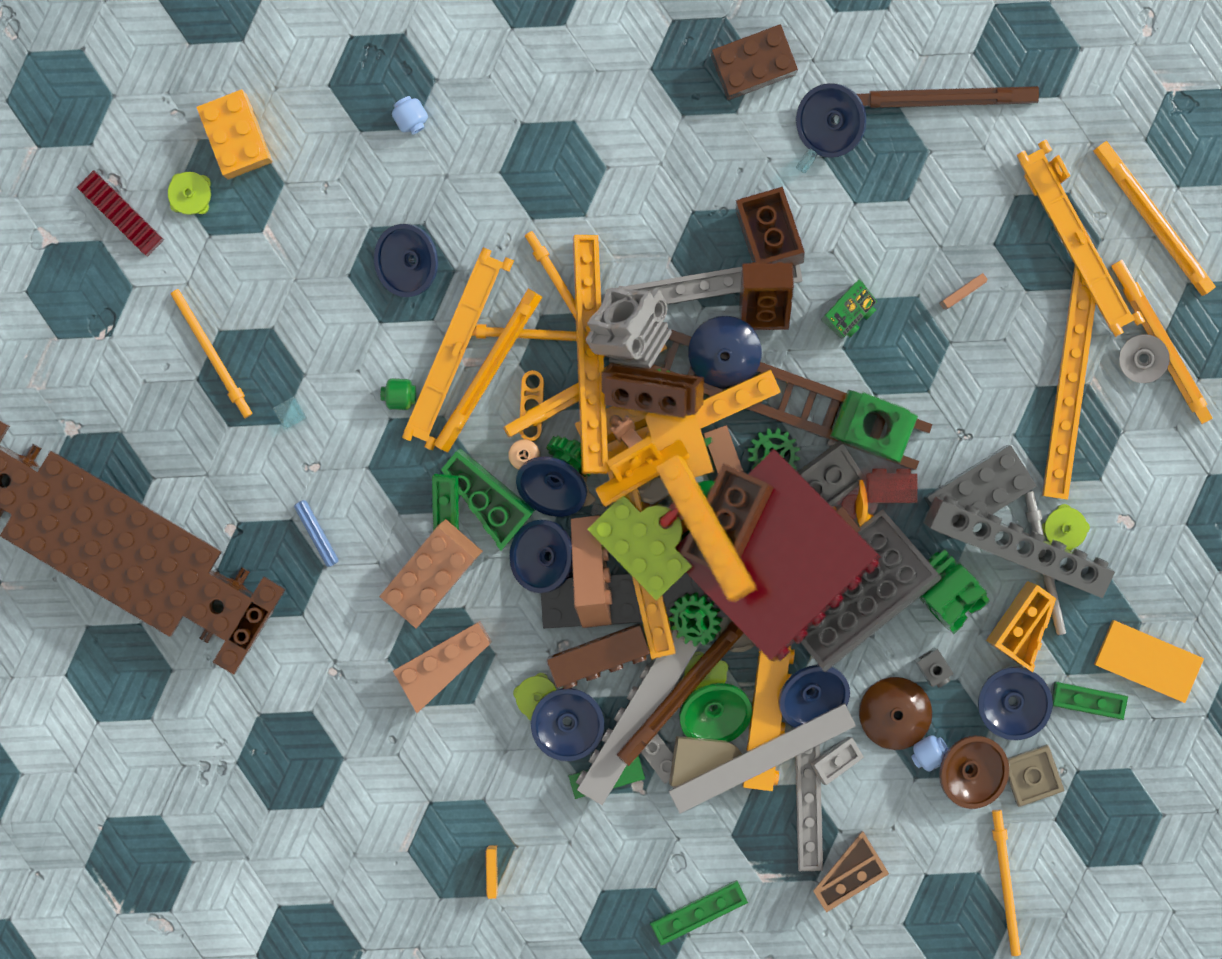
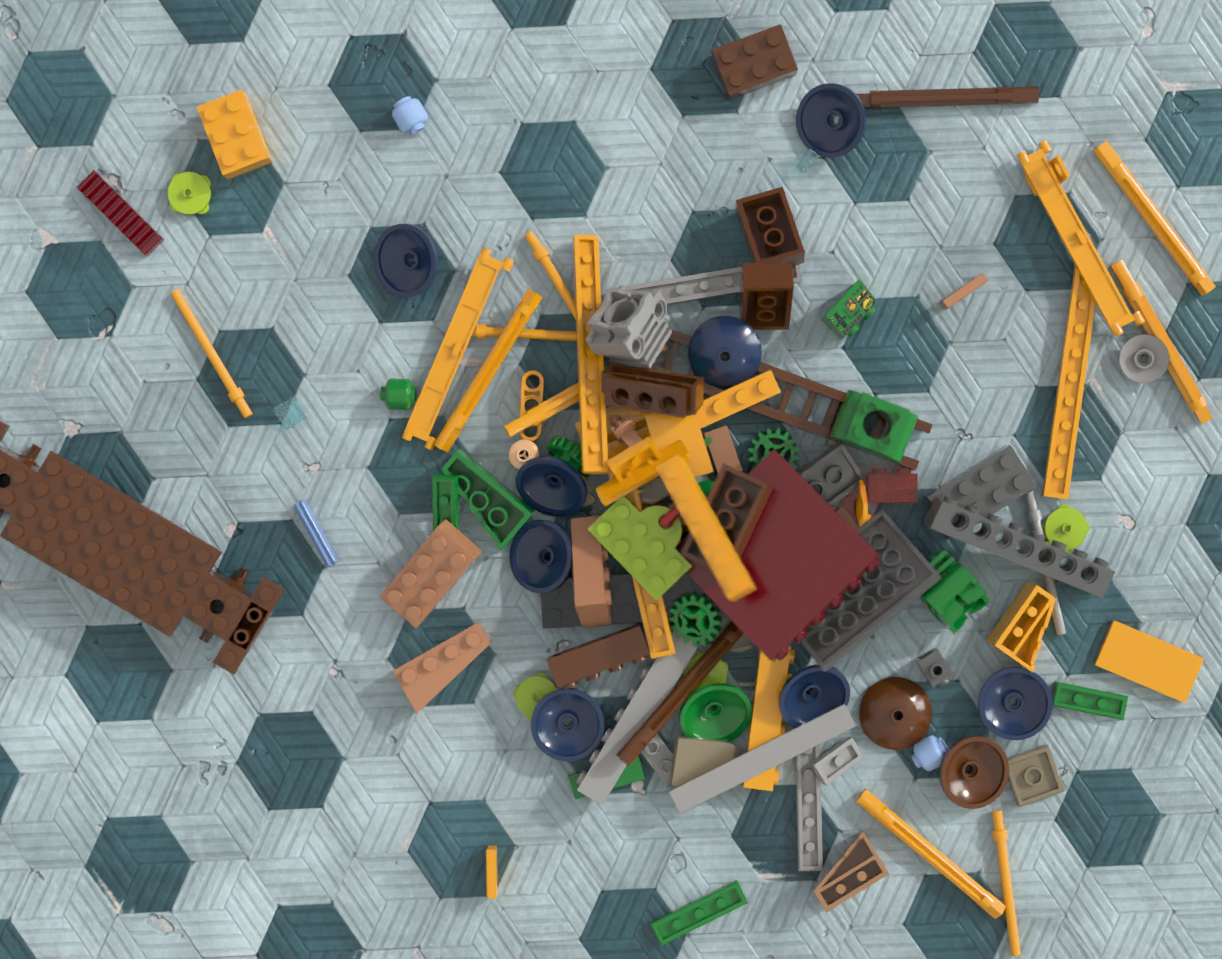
none -> light orange piece [855,789,1006,919]

